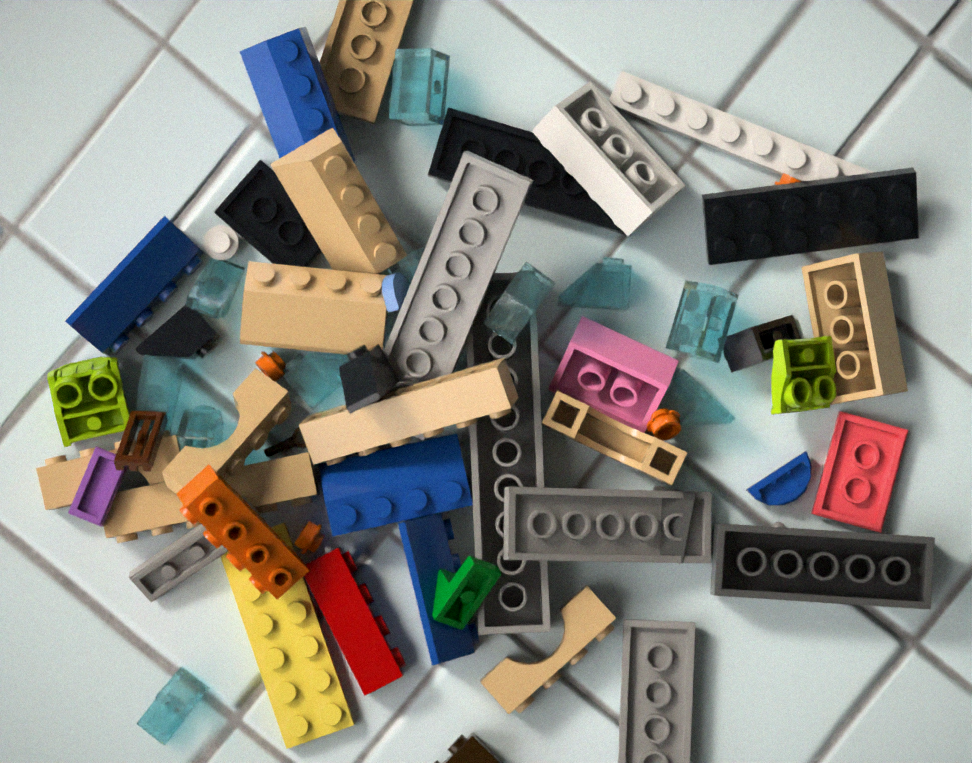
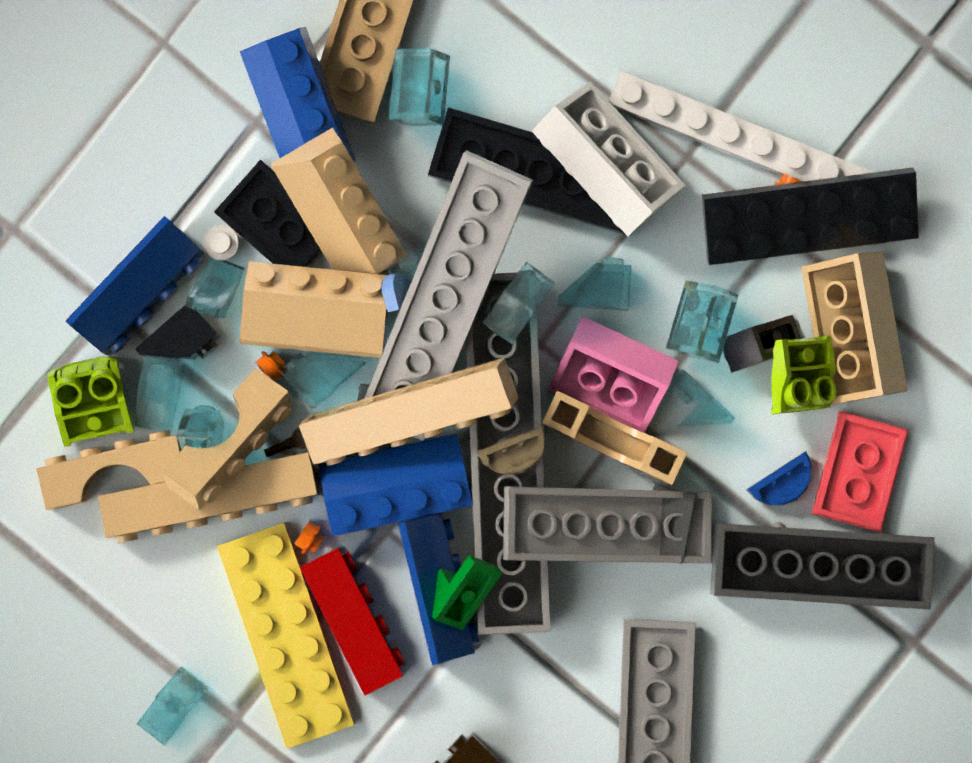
medium lavender tile [68,446,128,527] -> none
reddish brown tile [114,411,168,472] -> none
light grey tile [129,495,265,603] -> none
orange brick [177,464,309,600] -> none
black slope [339,344,399,414] -> none
tan arch [480,585,616,714] -> none
orange plate [647,408,681,441] -> none
none -> dark tan plate [476,425,546,475]

